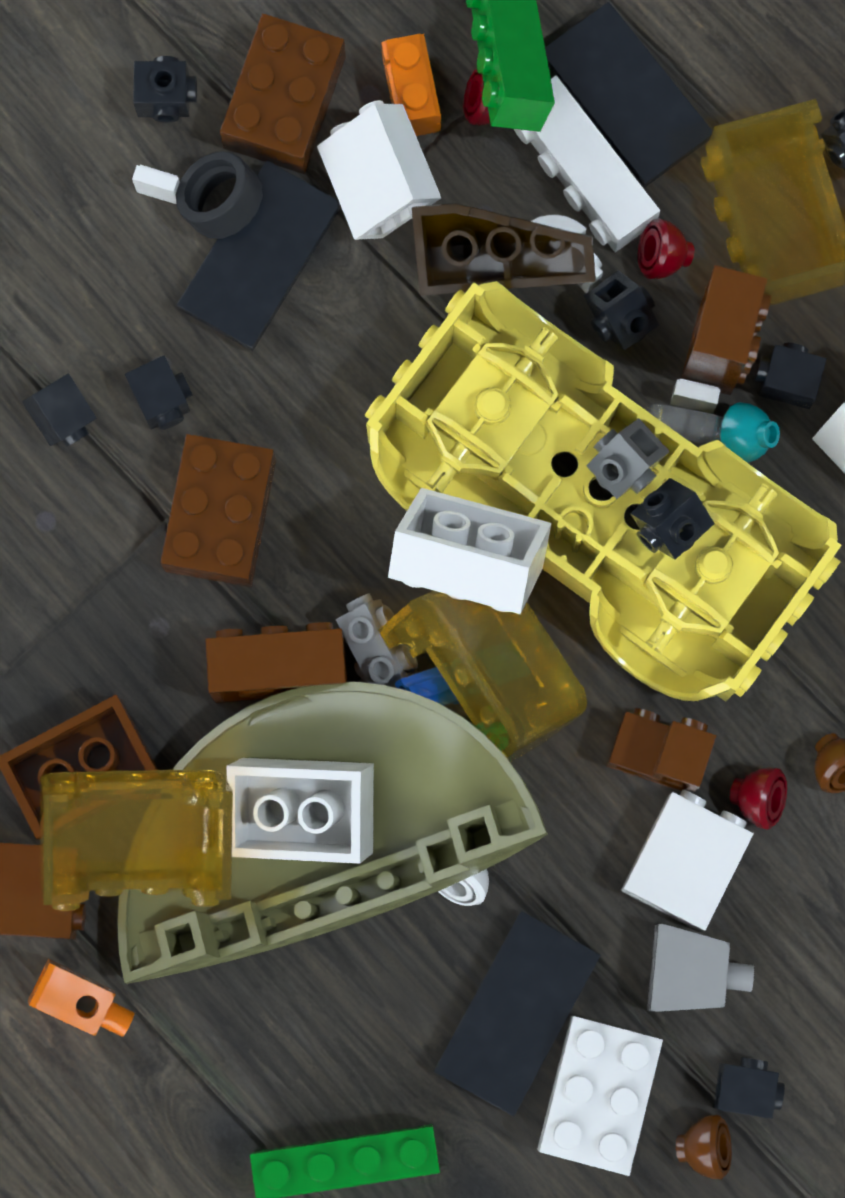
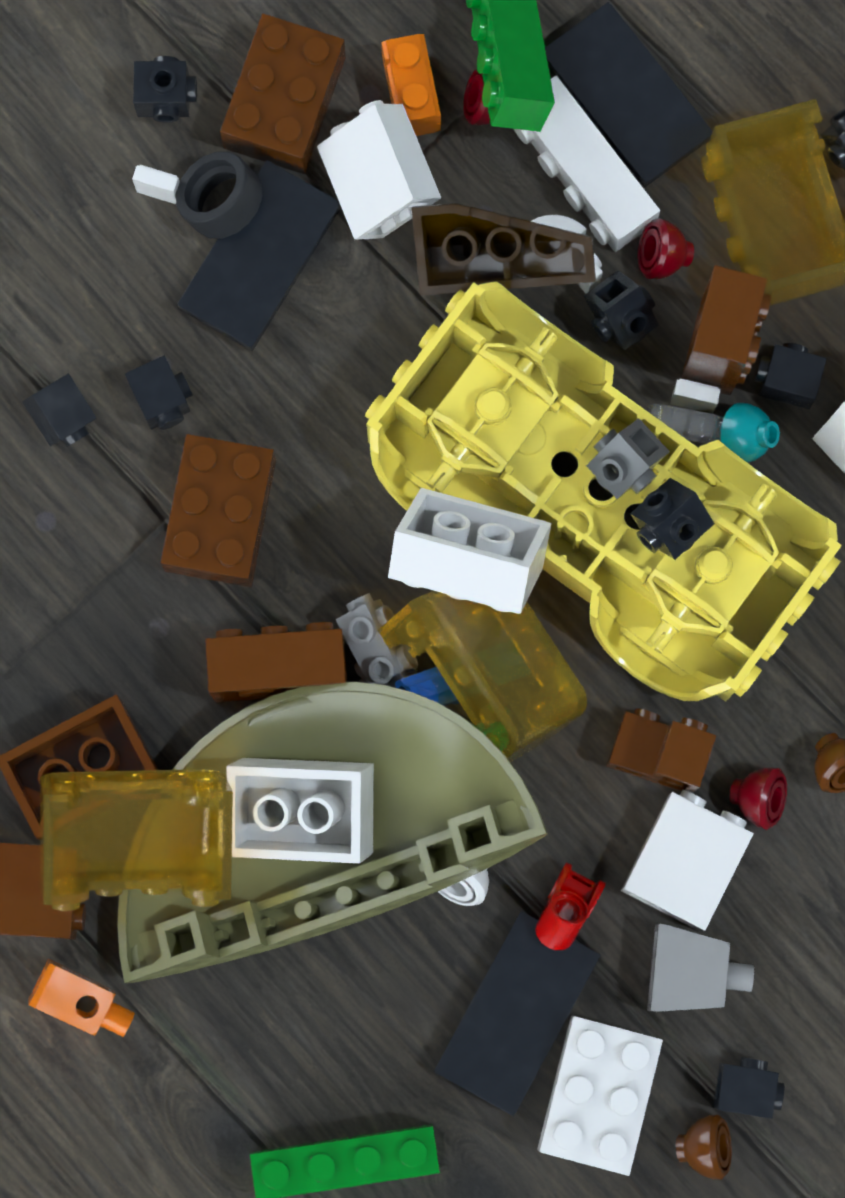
none -> red piece [535,862,606,950]

